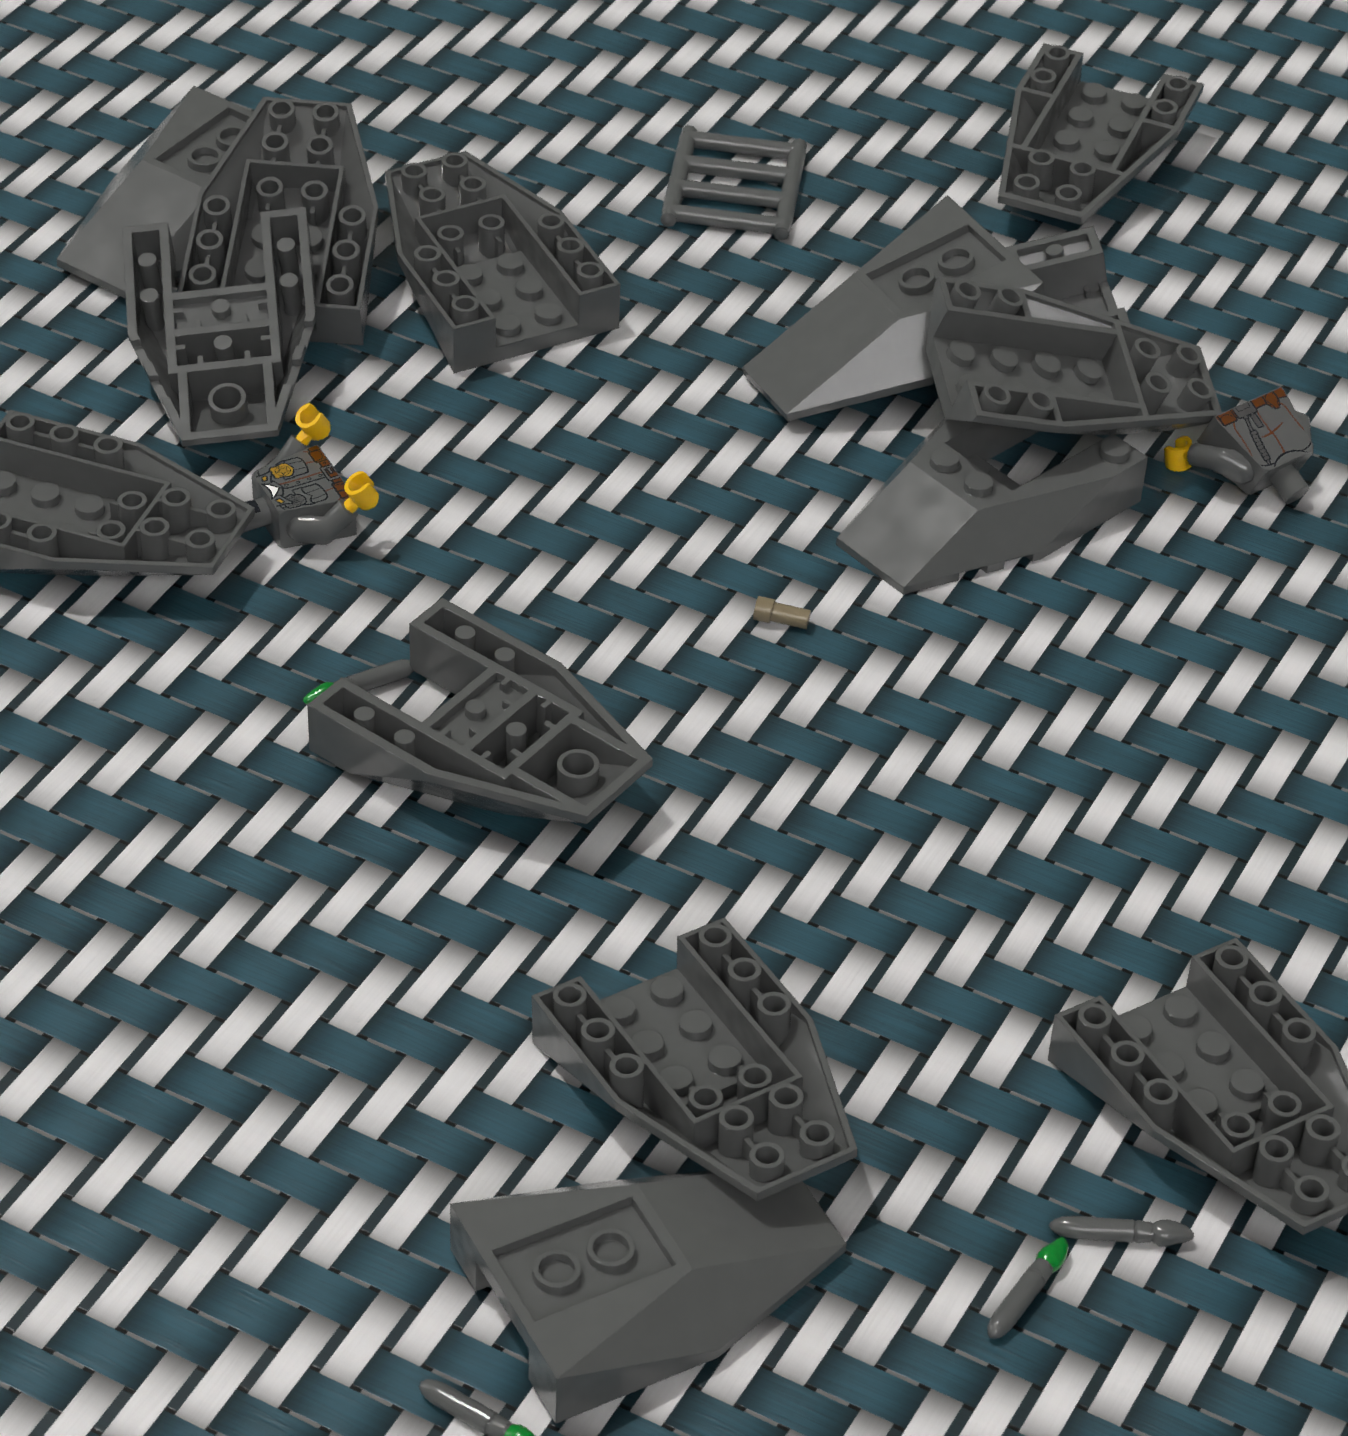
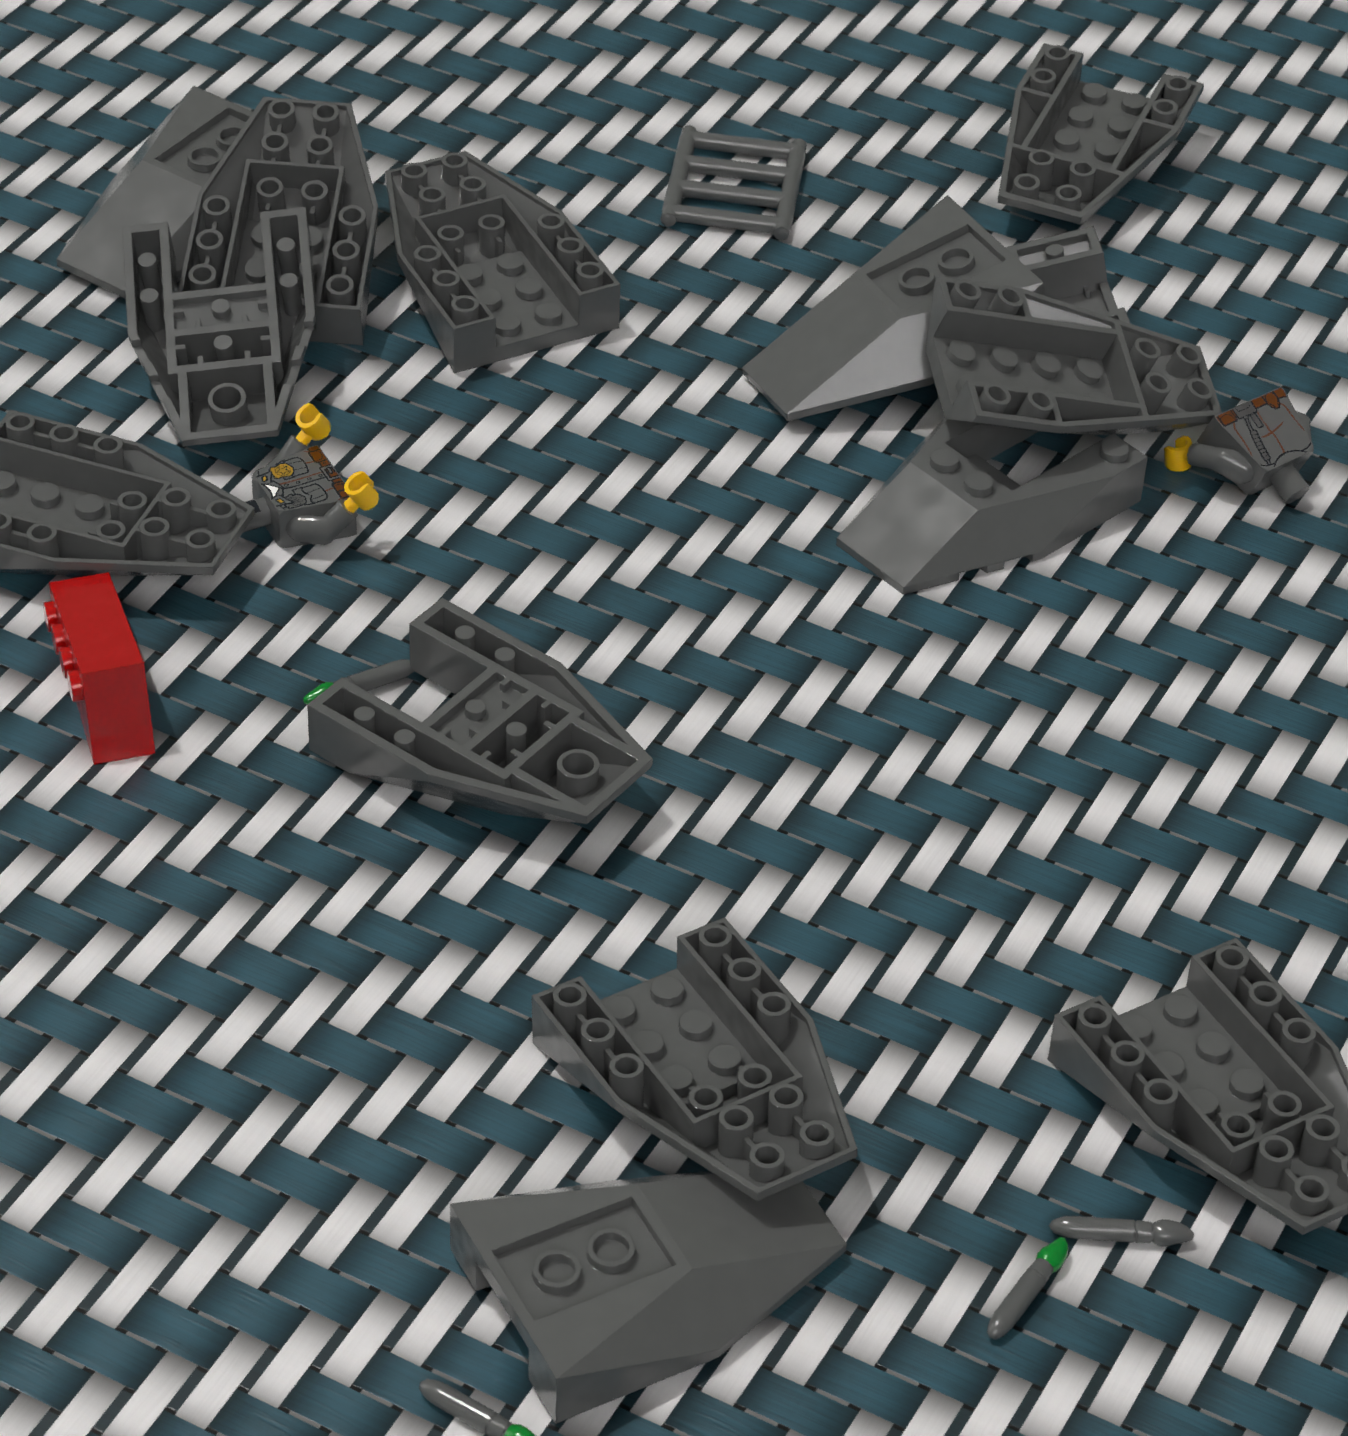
dark tan piece [753,595,811,630] -> none
none -> red wedge [43,572,156,765]

